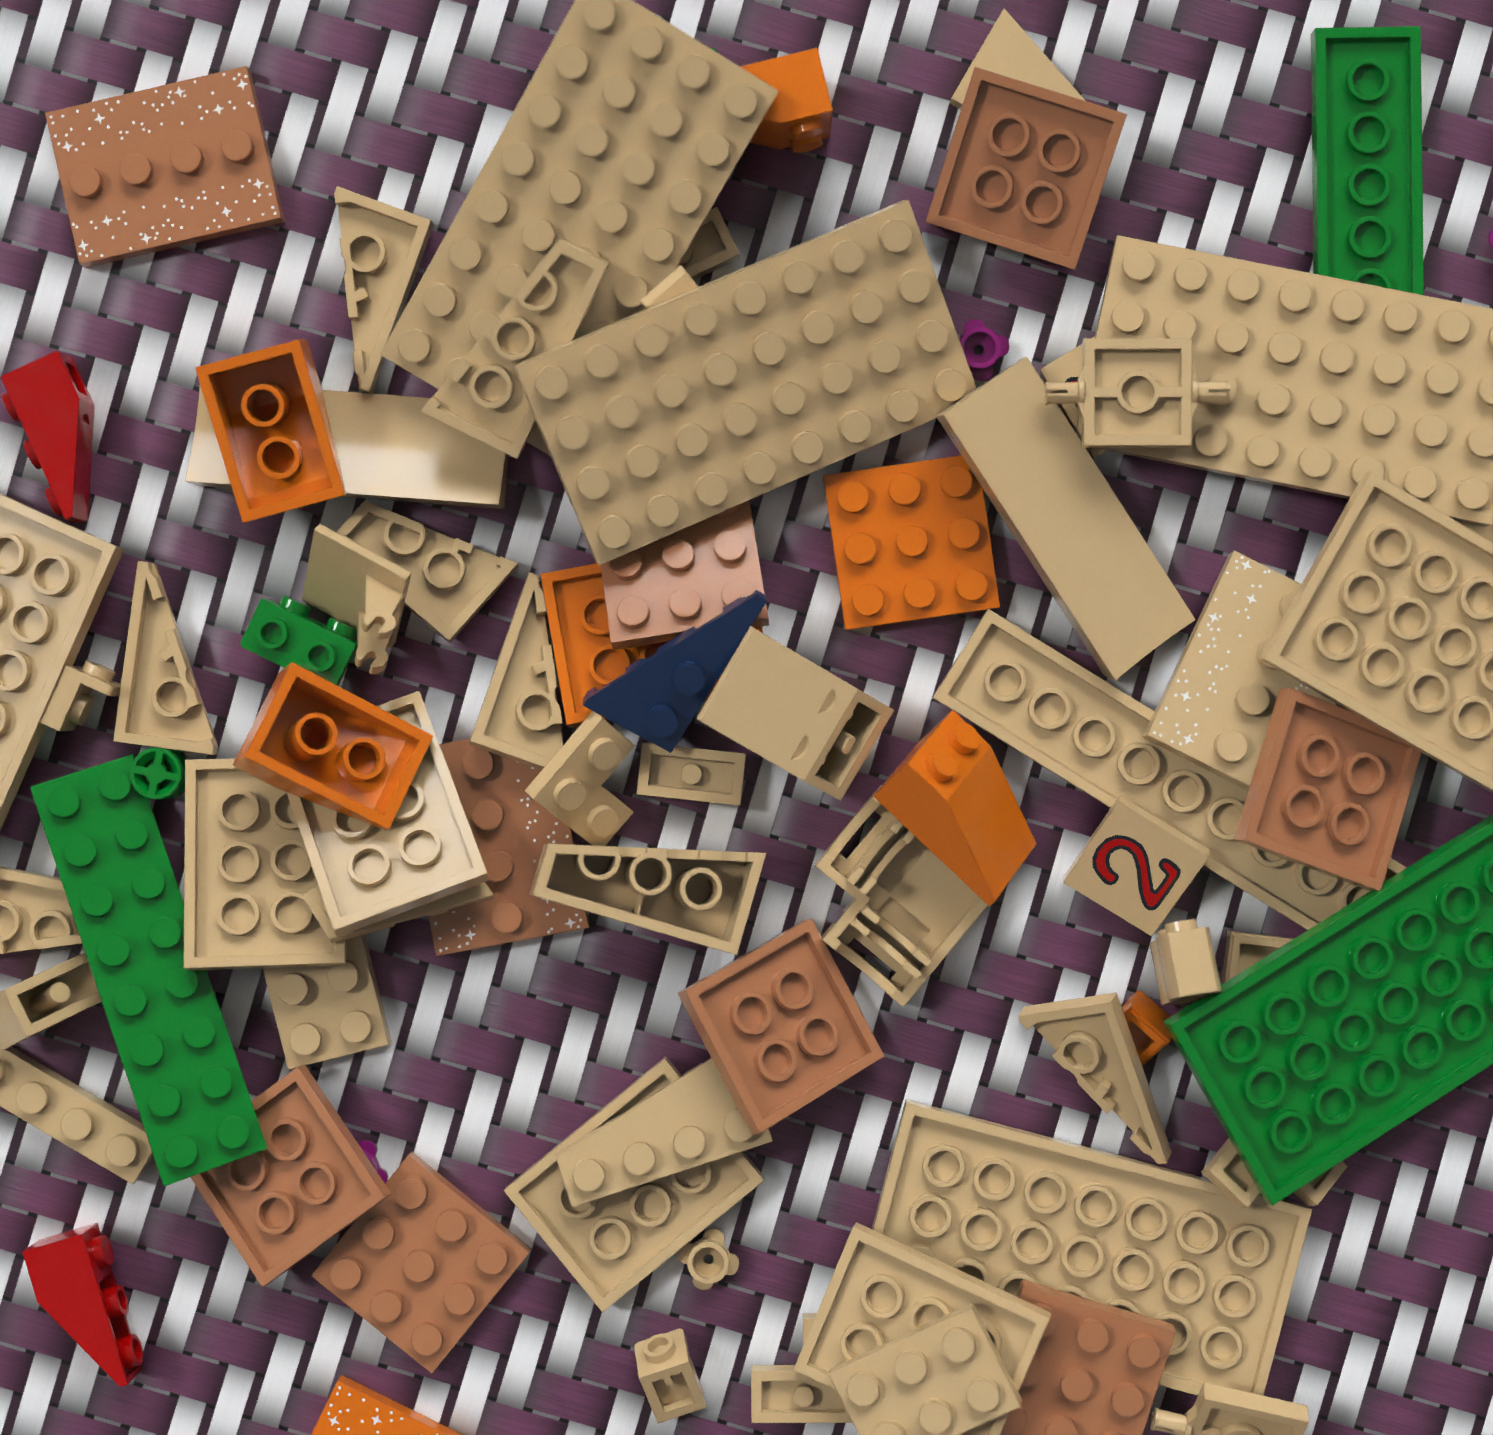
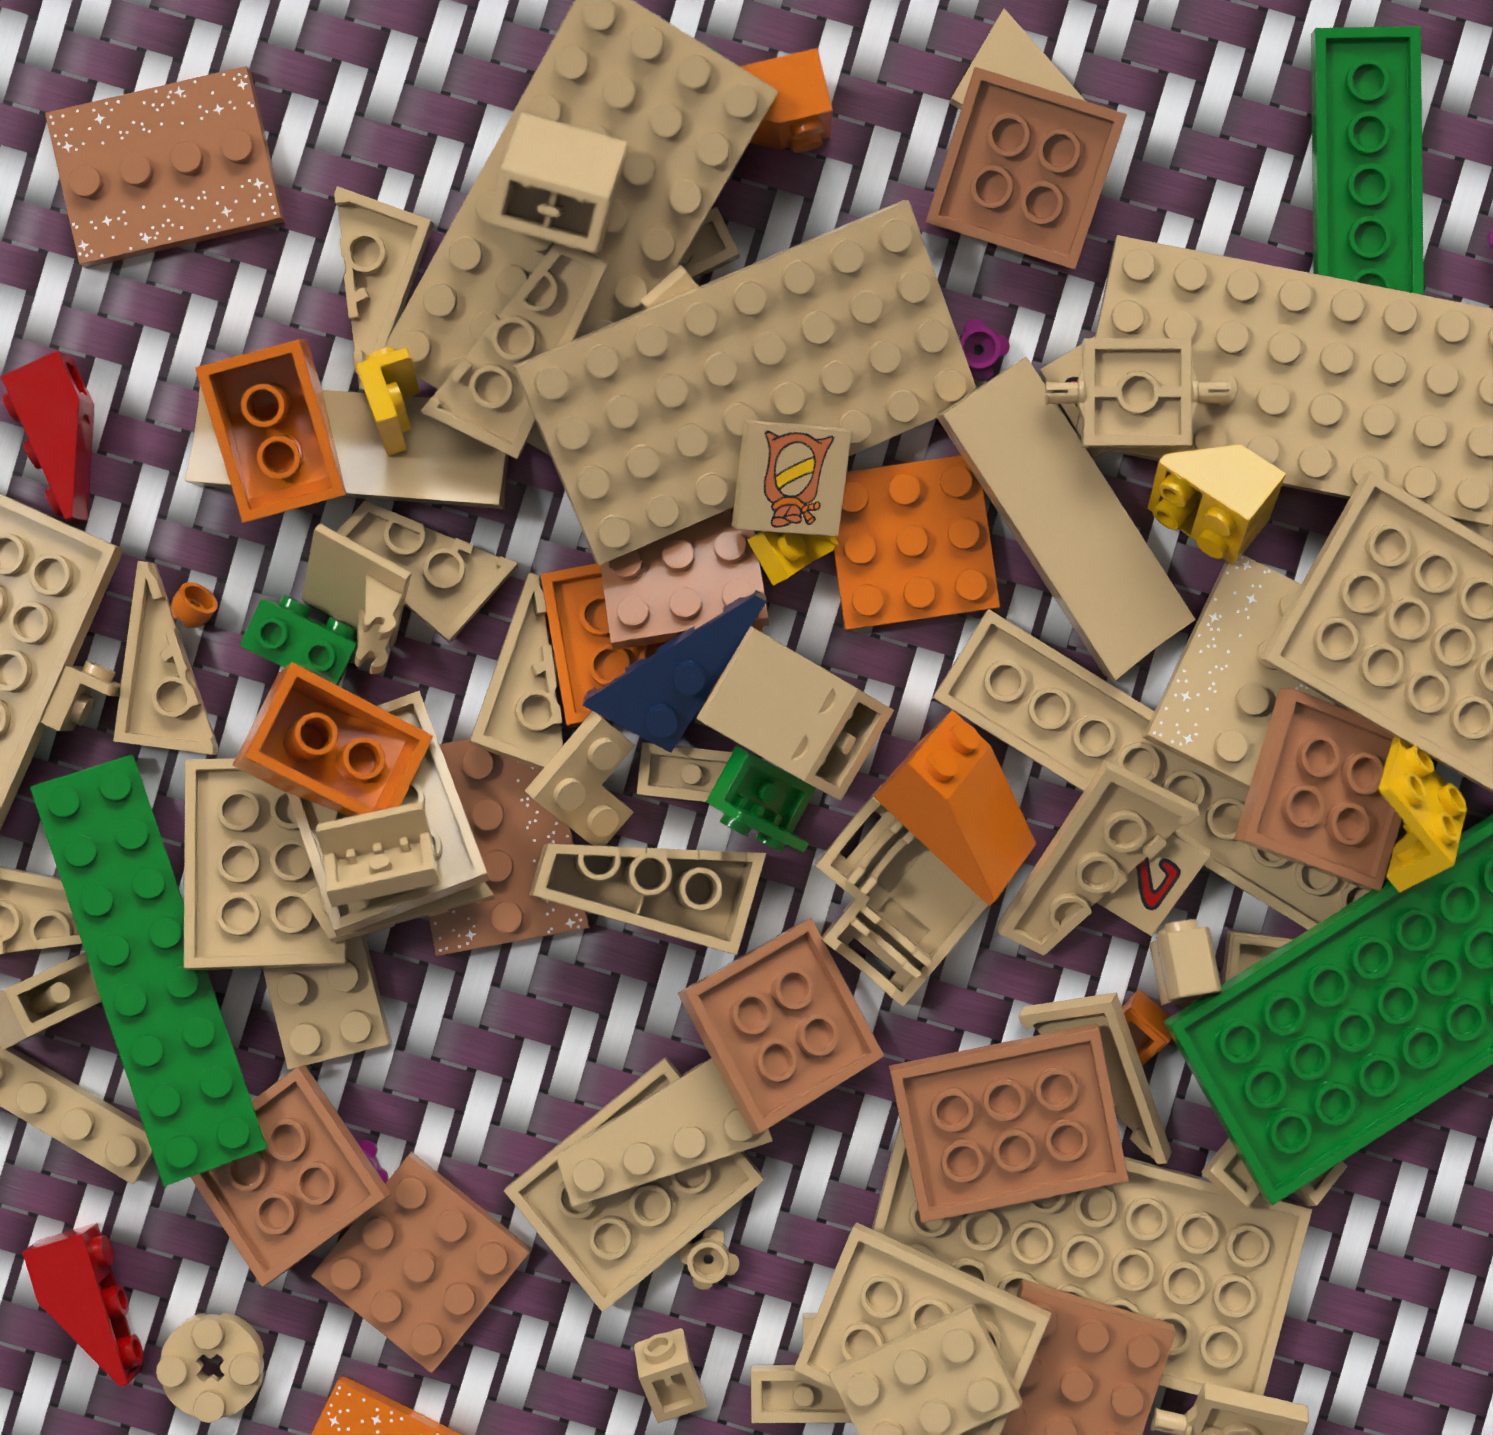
green wheel [130,748,189,799] -> none
none -> tan plate [156,1312,265,1423]
none -> orange hinge [170,582,218,628]
none -> tan bracket [316,802,439,907]
none -> yellow bracket [356,348,420,456]
none -> tan slope [488,112,628,253]
none -> green bracket [706,746,816,852]
none -> tan tile [732,420,852,536]
none -> yellow bracket [747,531,839,586]
none -> nougat plate [889,1024,1129,1223]
none -> tan wing [998,759,1200,956]
none -> yellow slope [1147,445,1286,566]
none -> yellow bracket [1379,737,1467,893]

